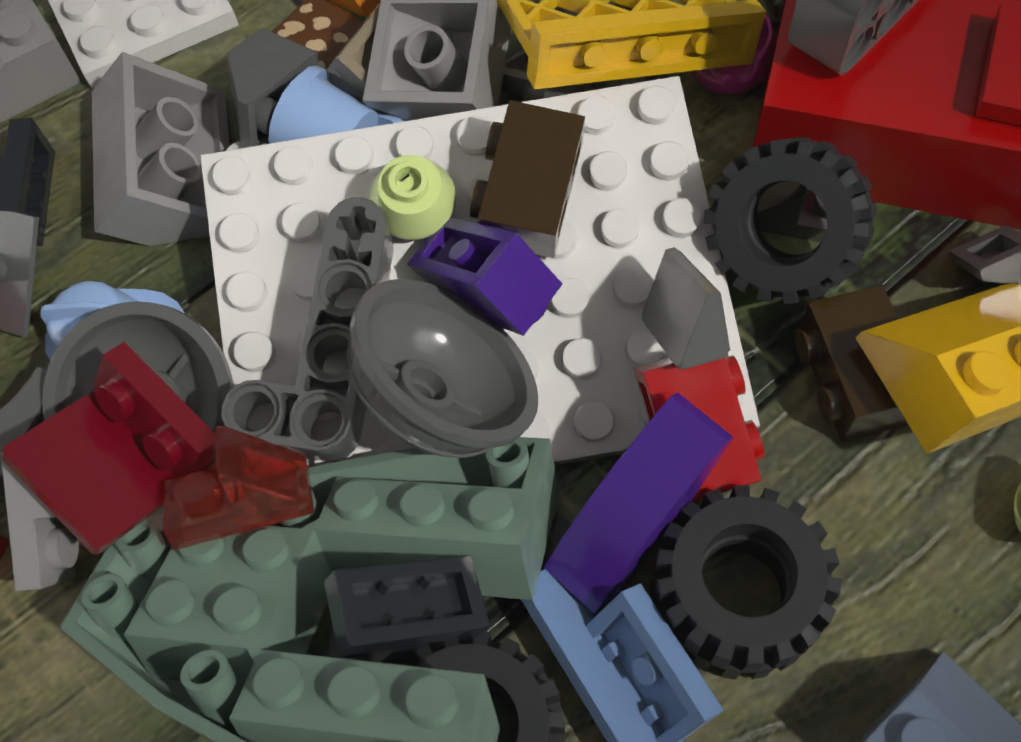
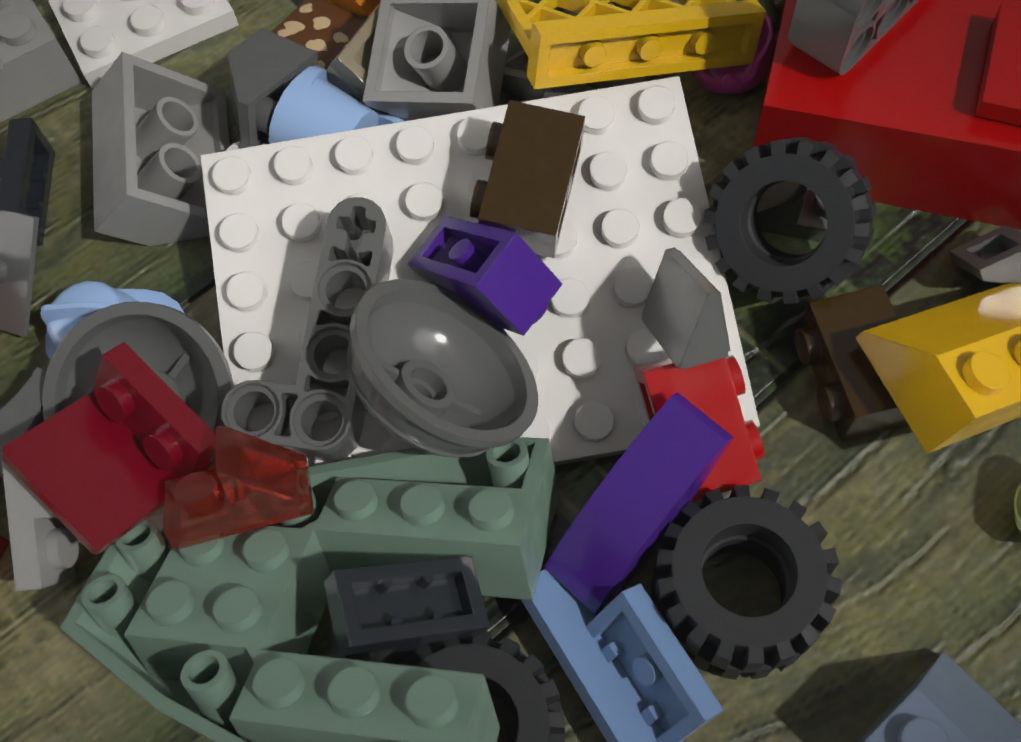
yellowish green cone [370,155,456,240] -> none

